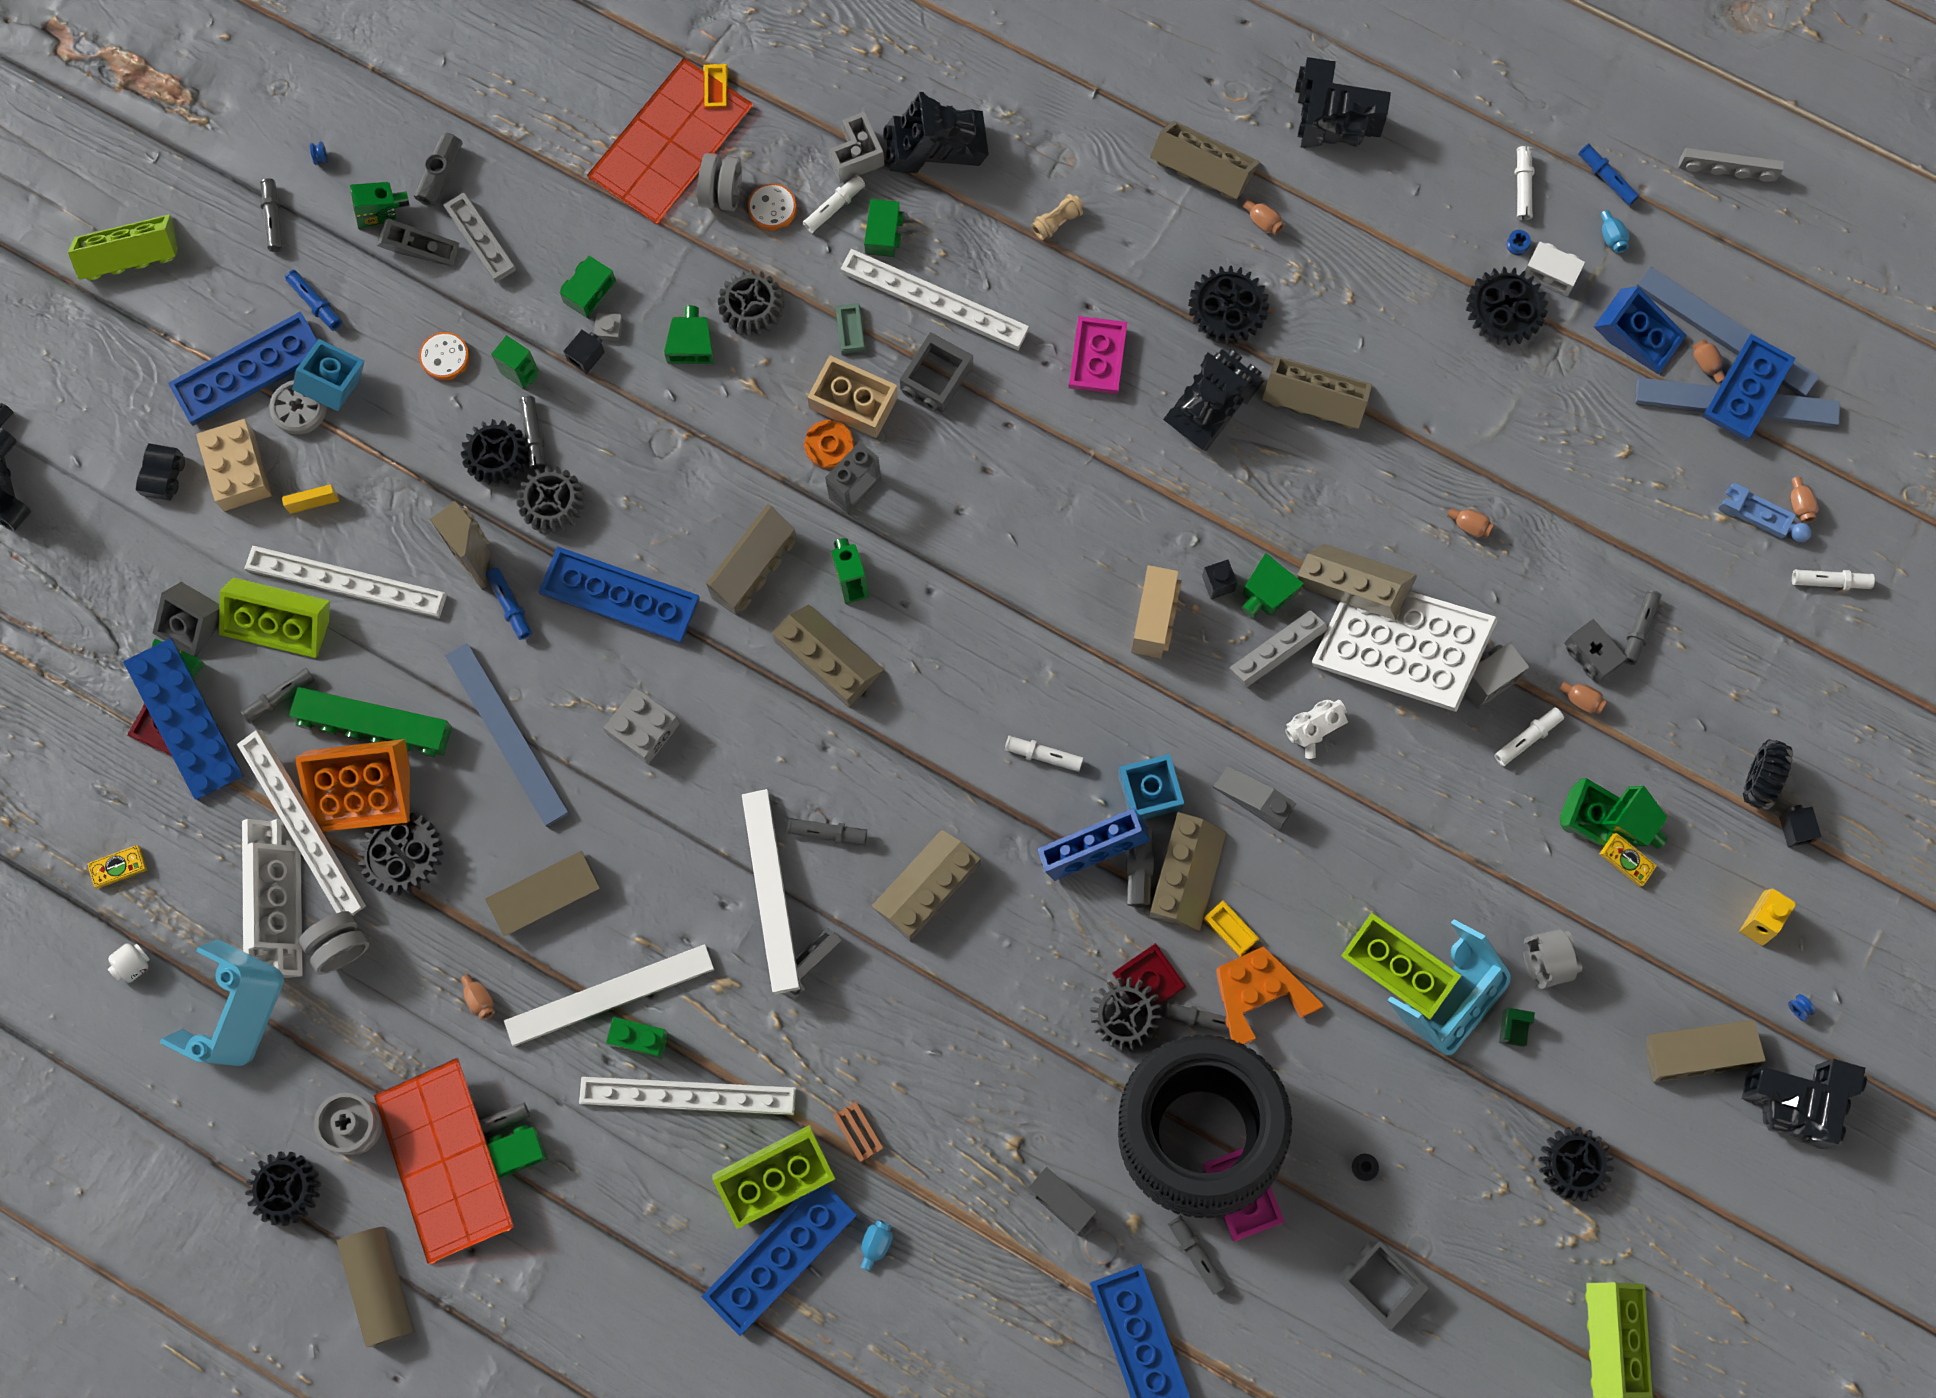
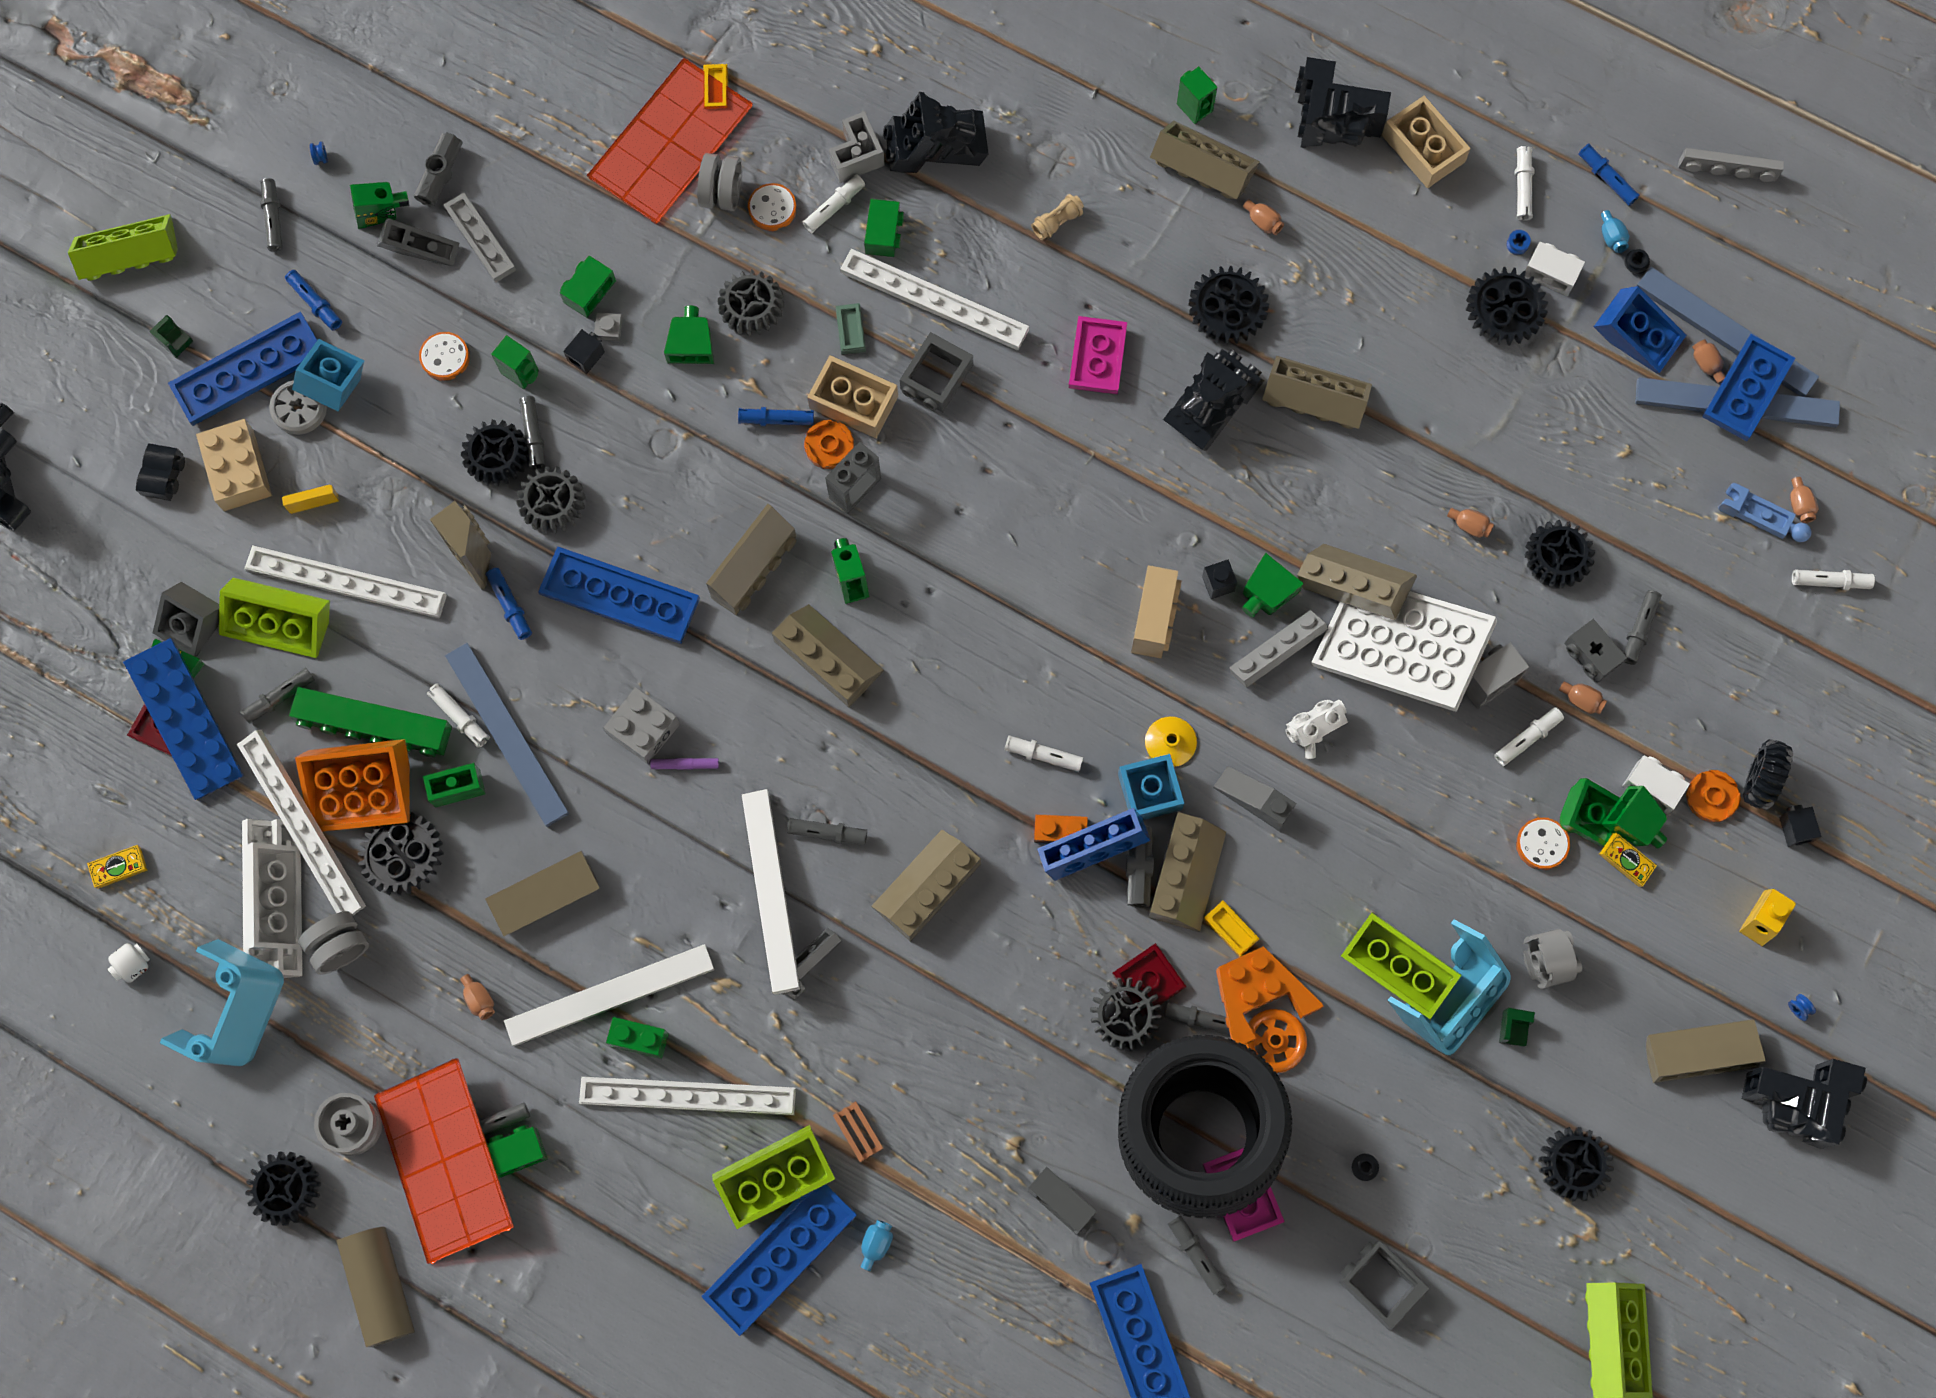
none -> dark green panel [149,315,193,358]
none -> green brick [423,763,486,808]
none -> white pin [427,683,490,748]
none -> medium lavender piece [651,758,719,770]
none -> blue pin [738,407,814,427]
none -> orange plate [1034,814,1088,843]
none -> yellow dish [1145,717,1197,767]
none -> green brick [1177,66,1218,124]
none -> orange plate [1246,1009,1307,1073]
none -> tan brick [1382,96,1471,189]
none -> white tile [1516,817,1570,870]
none -> black gear [1525,520,1595,588]
none -> white brick [1622,755,1690,815]
none -> black plate [1624,249,1650,274]
none -> orange tile [1686,770,1741,822]

